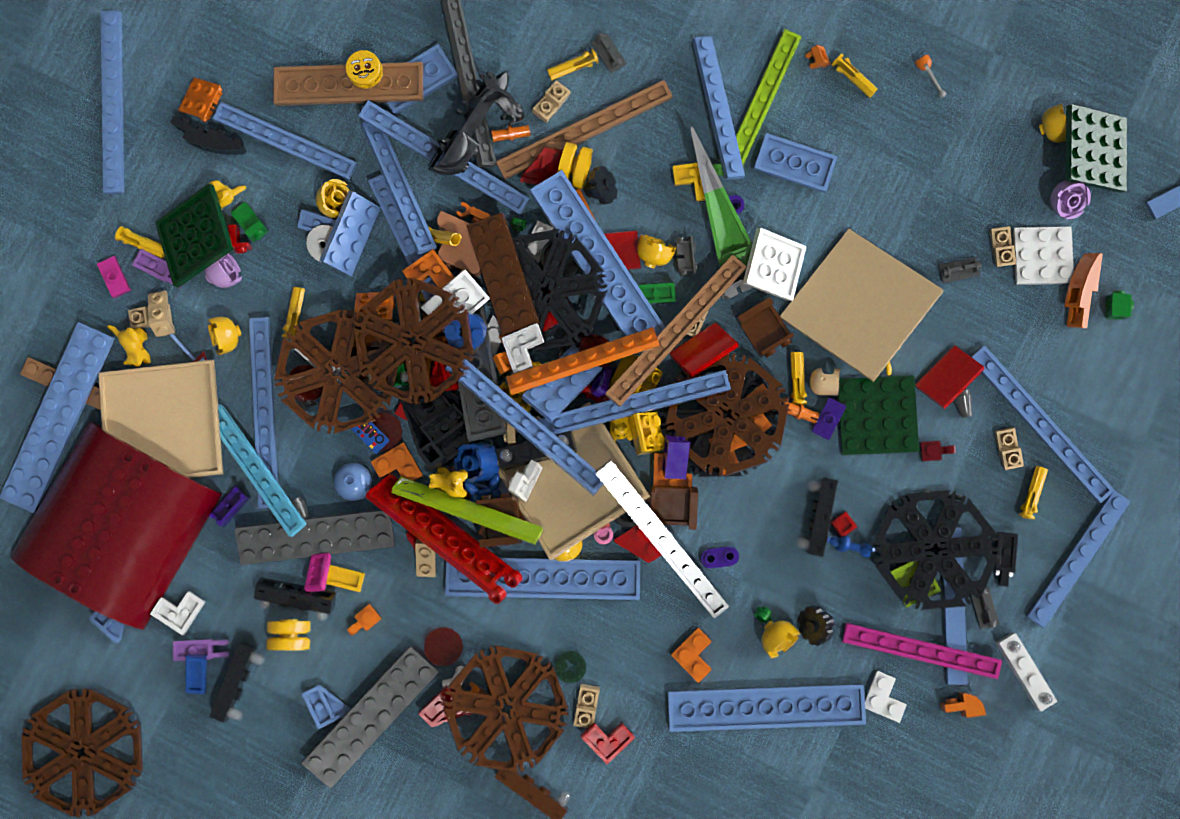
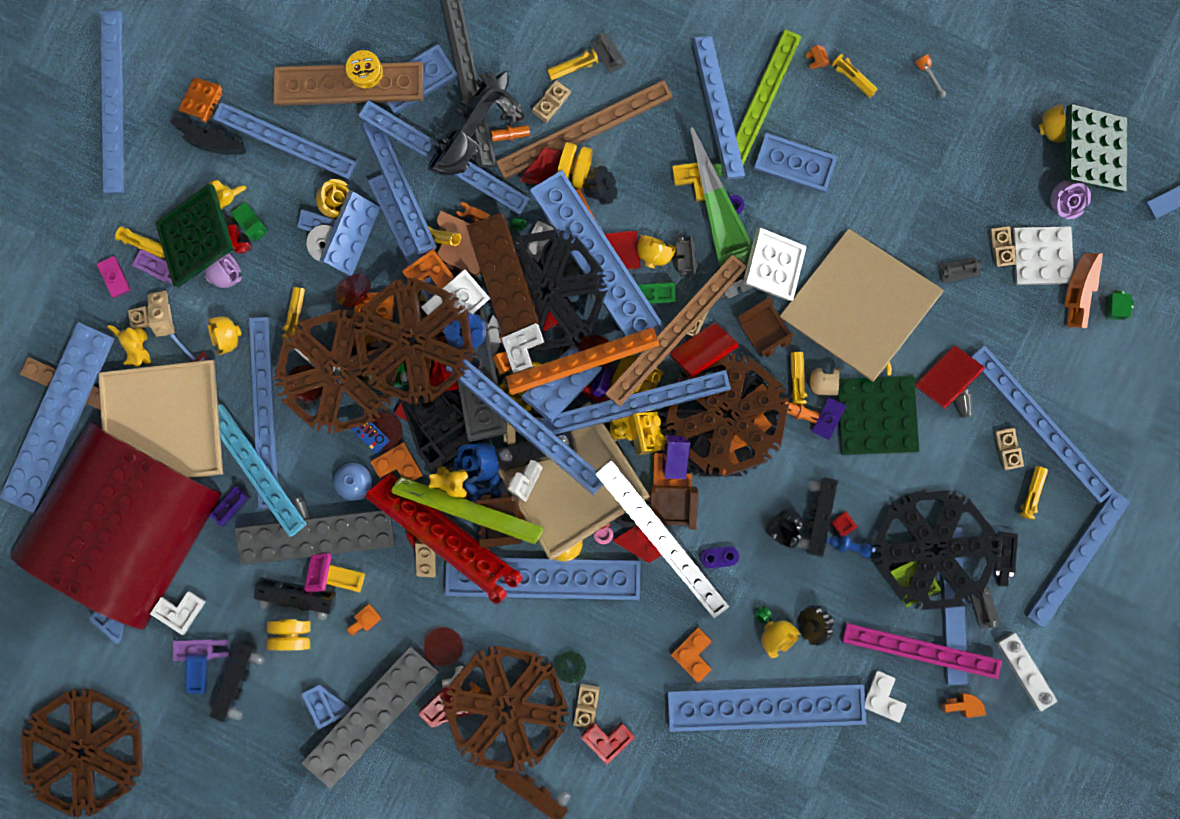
dark red plate [920,441,956,462] -> none
none -> clear red tile [335,274,371,308]
none -> black hair [765,509,804,548]

